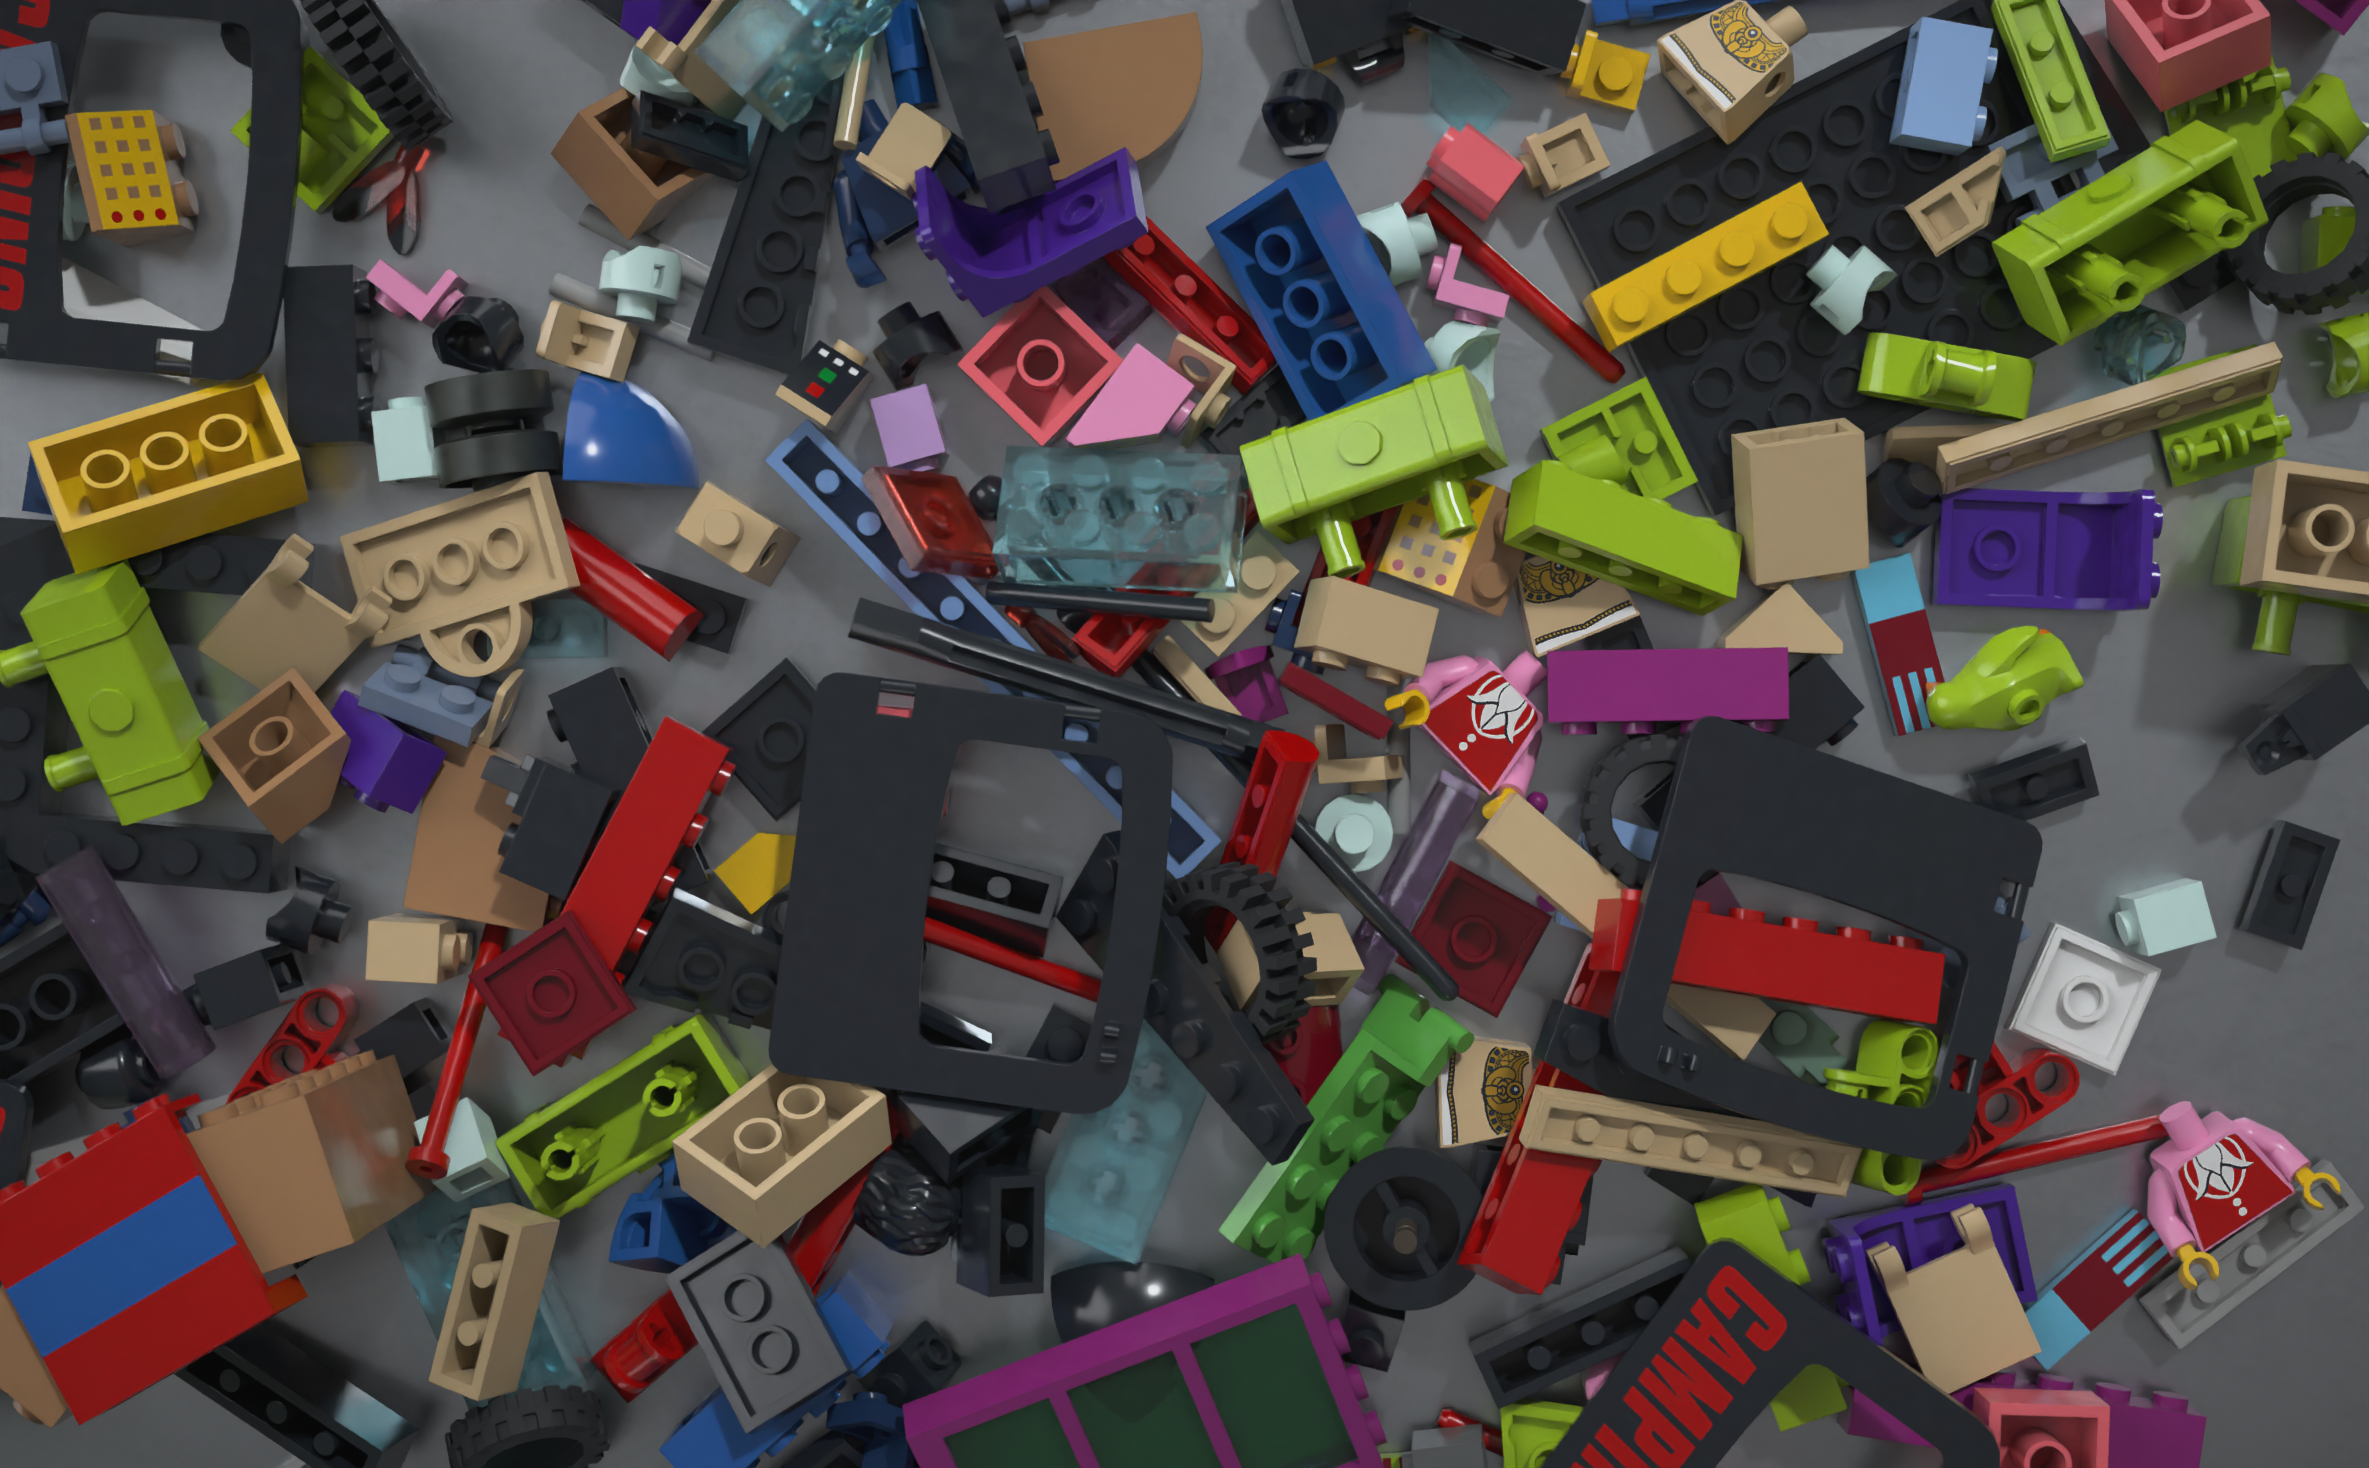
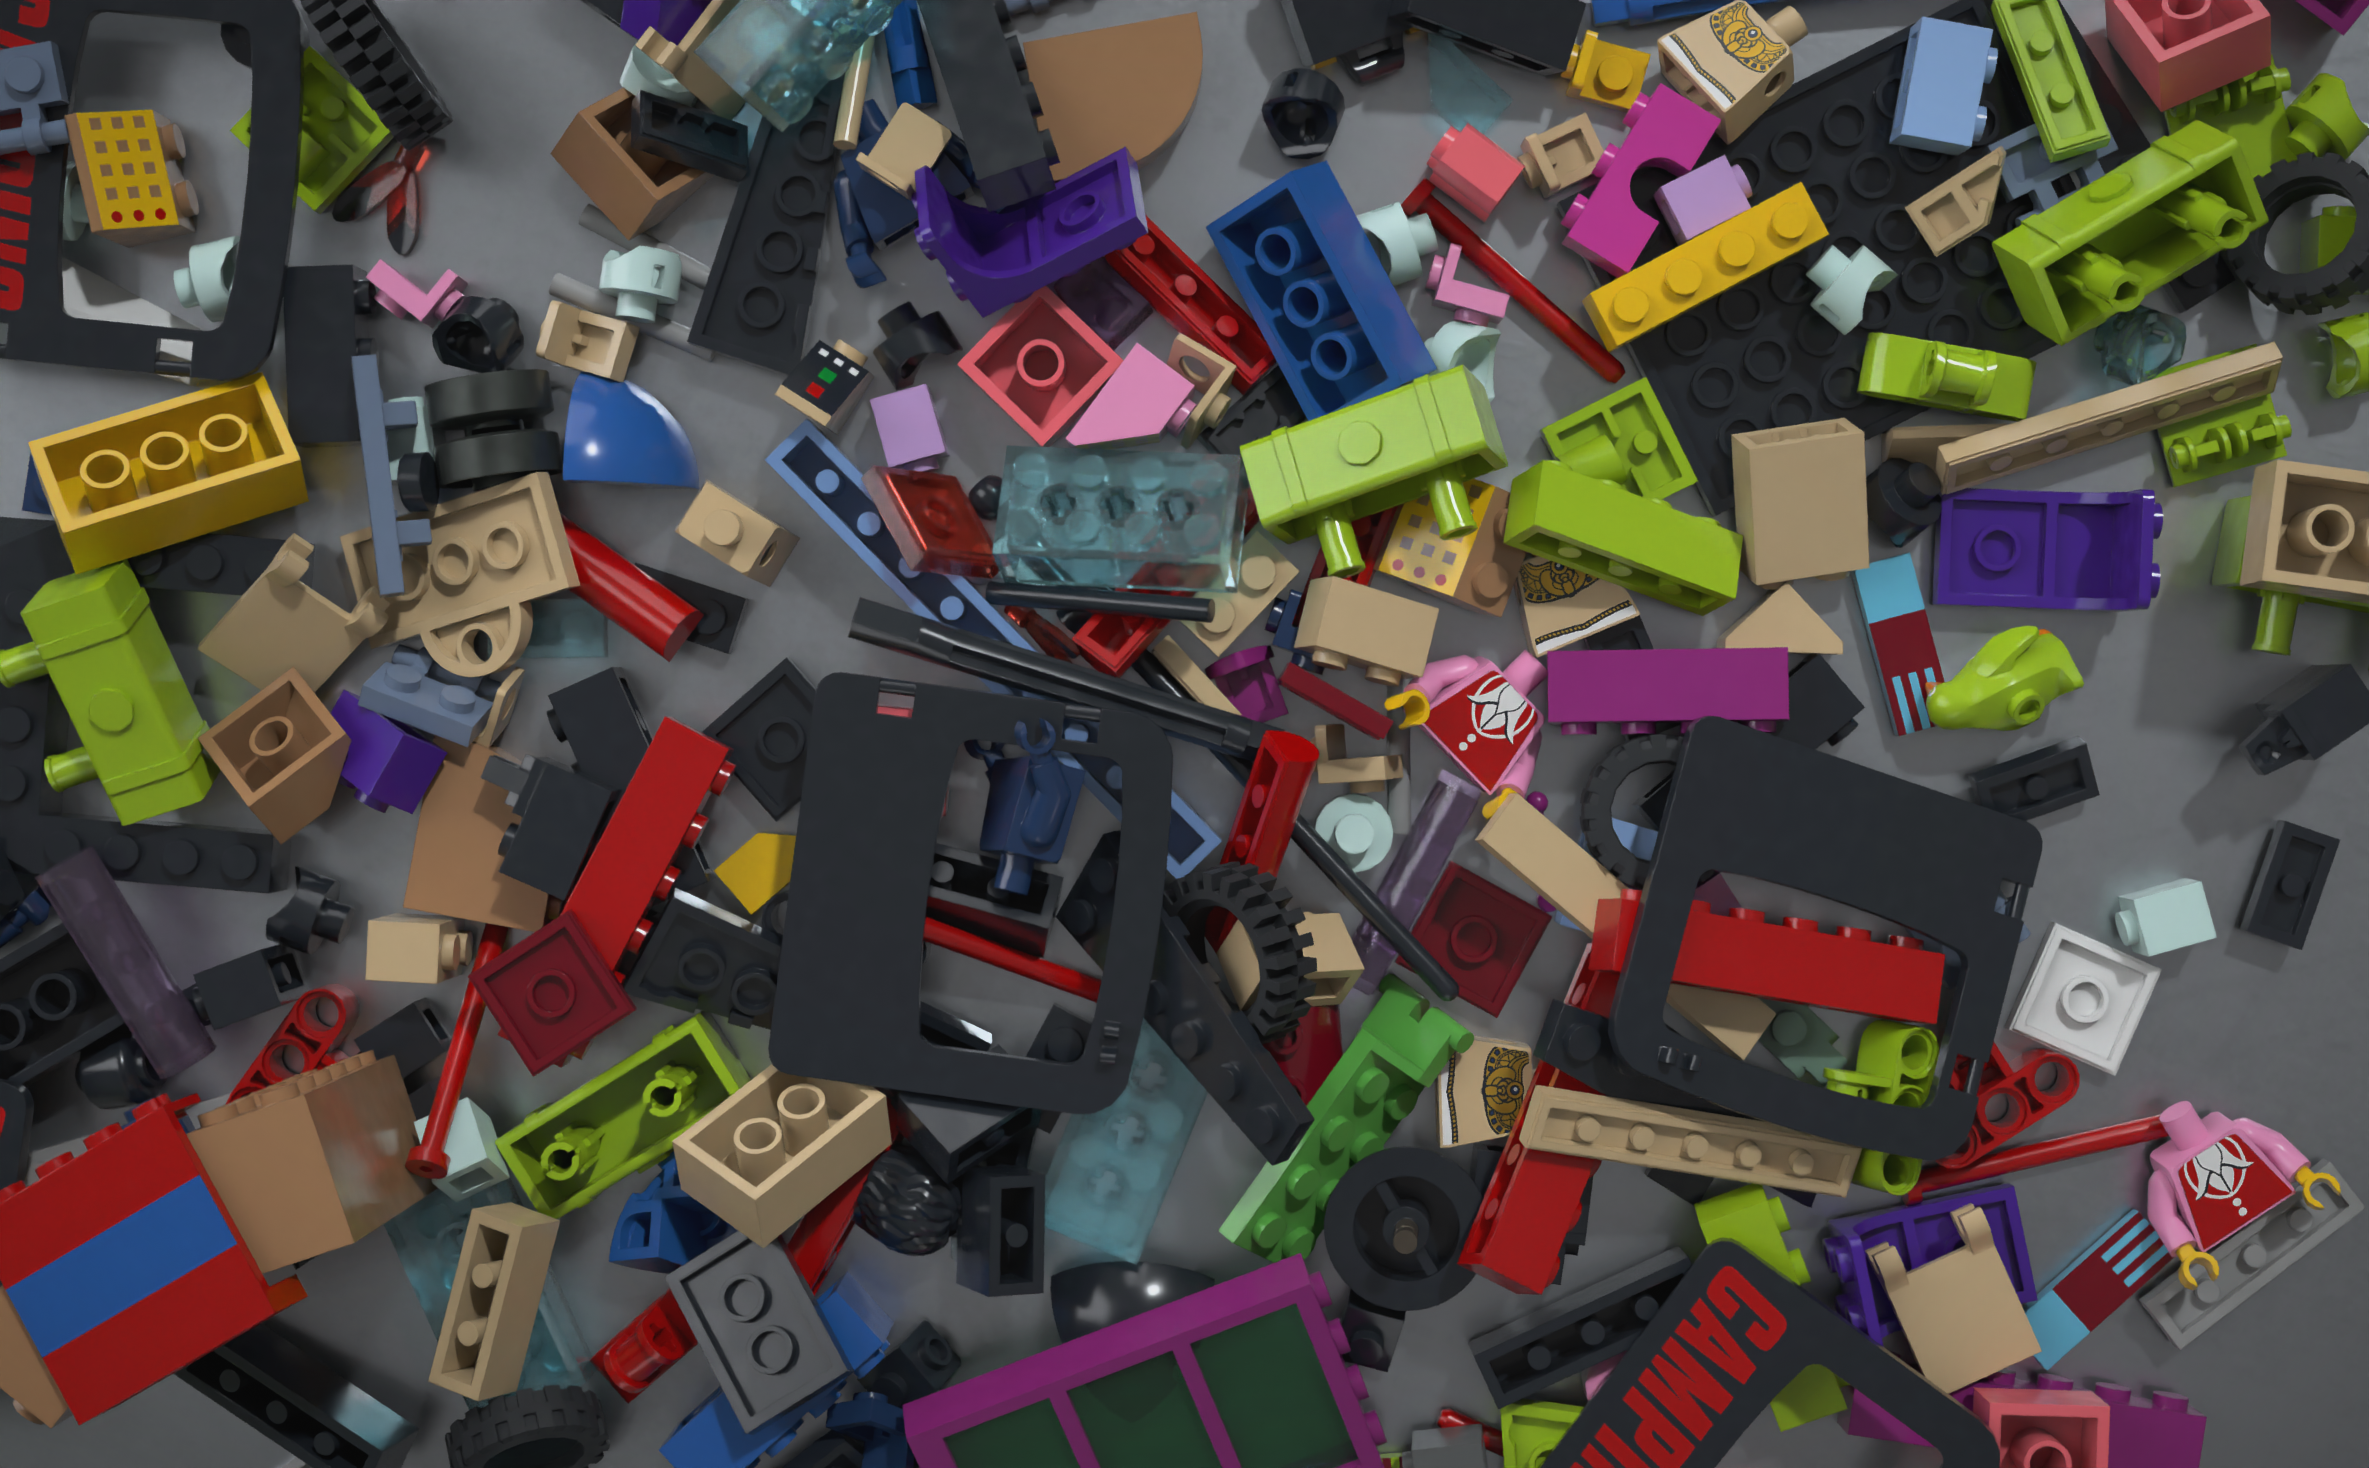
none -> light aqua piece [173,236,240,322]
none -> sand blue hinge [351,354,432,598]
none -> black tile [397,452,440,513]
none -> dark blue torso [964,718,1086,896]
none -> dark pink arch [1560,83,1721,278]
none -> lavender brick [1653,155,1752,246]

